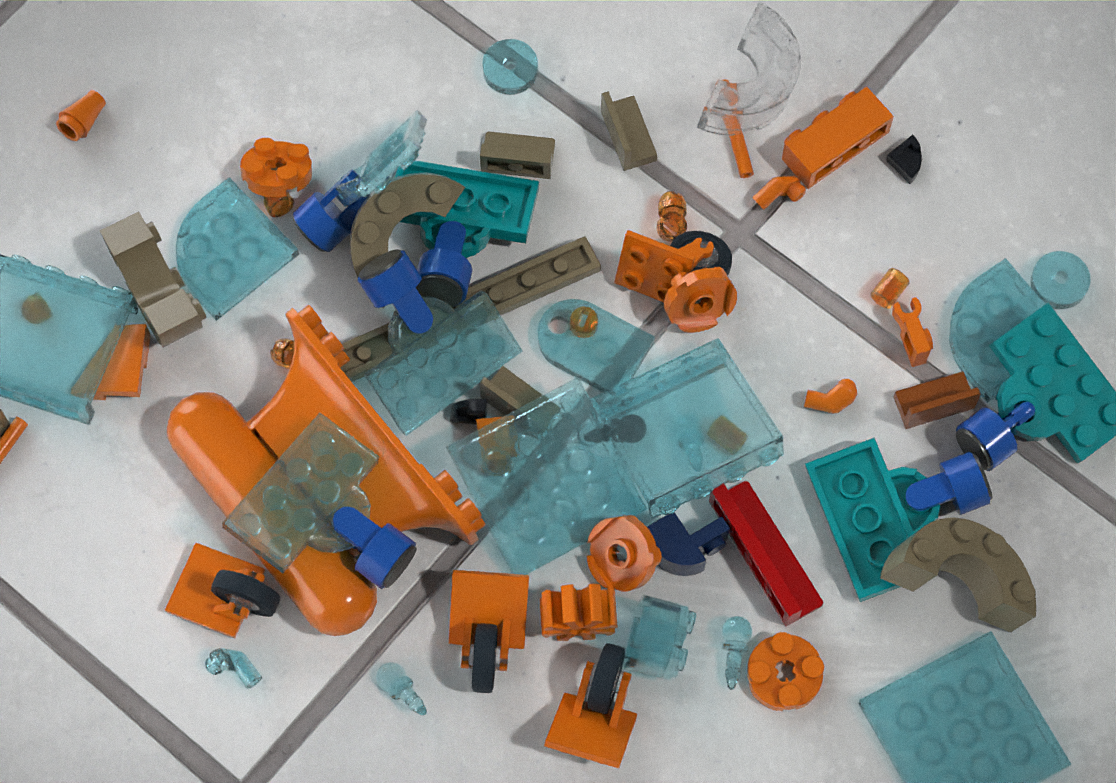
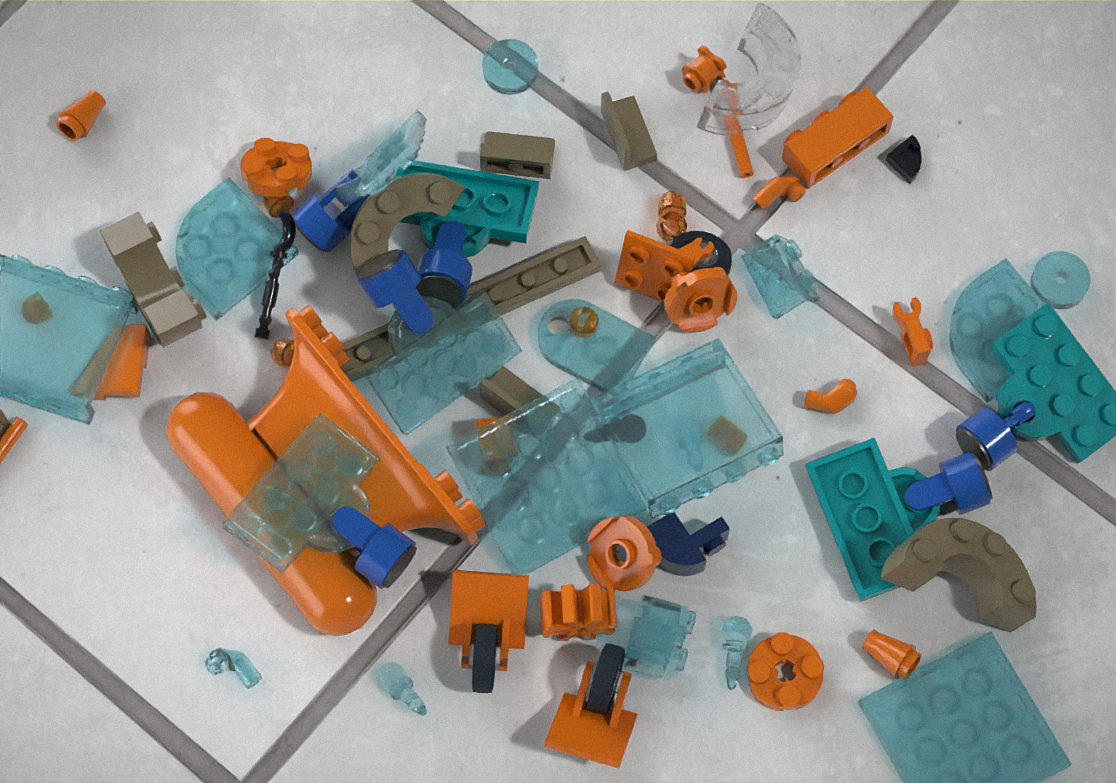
orange plate [165,543,281,638] -> none
black tile [450,399,487,424] -> none
red panel [709,481,824,627] -> none
clear orange hinge [870,268,910,309] -> none
dark orange panel [893,371,981,429] -> none
none -> black piece [254,210,296,340]
none -> orange brick [682,45,727,93]
none -> clear light blue bracket [741,234,820,319]
none -> orange cone [862,629,922,680]

